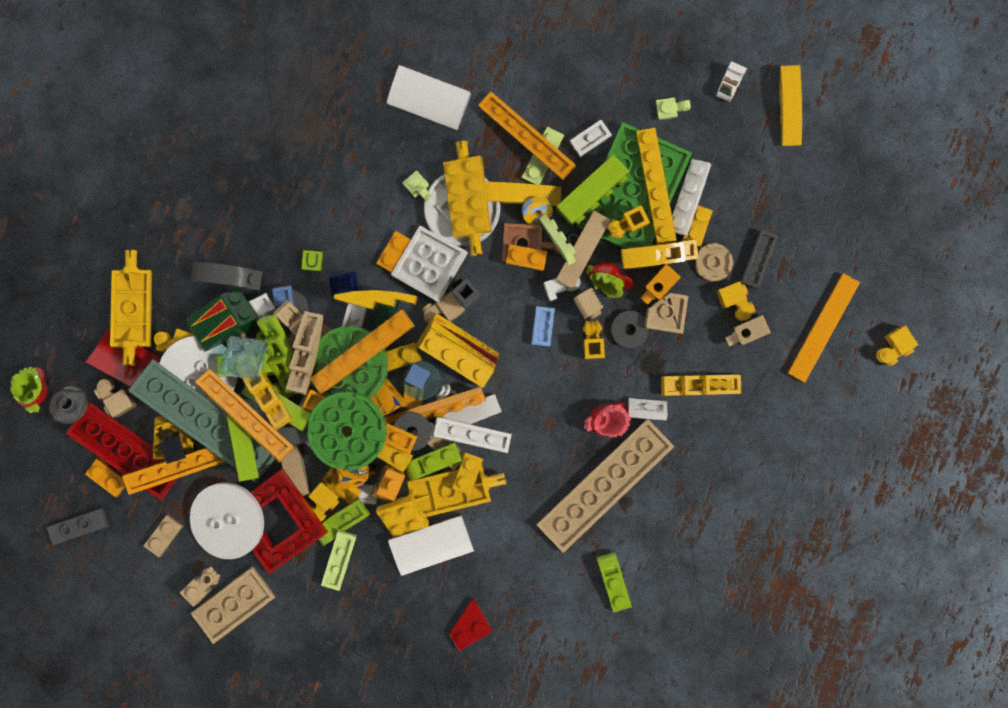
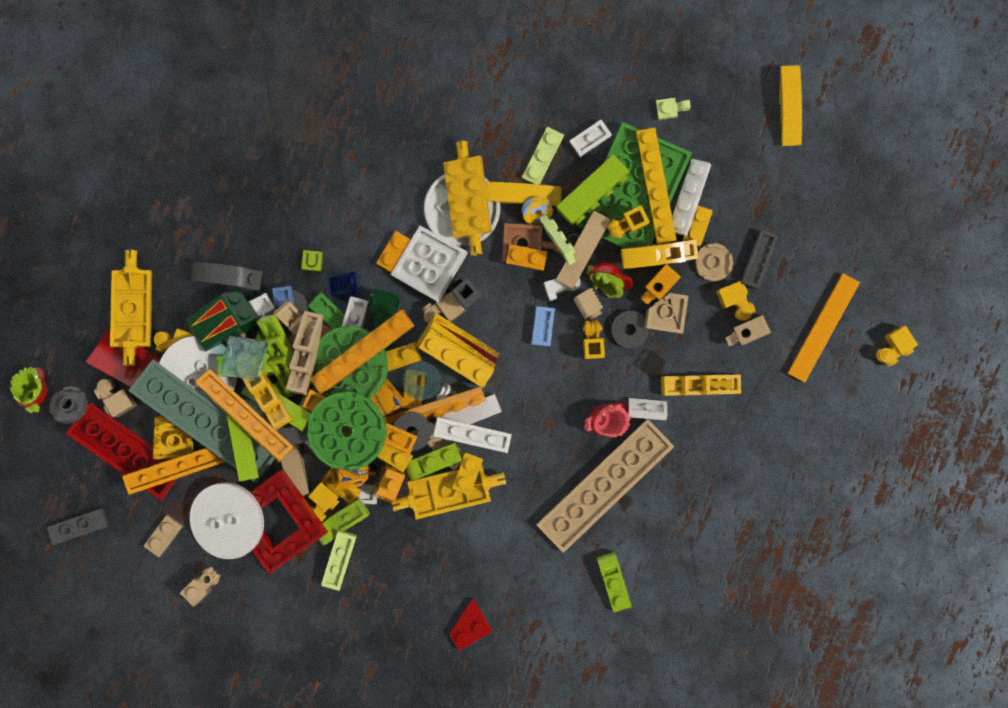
light orange plate [85,459,125,497] -> none
black brick [159,431,186,464] -> none
tan tile [190,566,276,644] -> none
yellow slope [334,290,418,310] -> none
yellow plate [376,496,429,538] -> none
white slope [387,65,471,130] -> none
white slope [388,514,474,576] -> none
yellowish green plate [402,170,432,202] -> none
medium blue tile [405,364,431,389] -> none
light orange plate [478,92,576,180] -> none
white leg [716,61,747,102] -> none
none -> bright green plate [308,292,345,329]

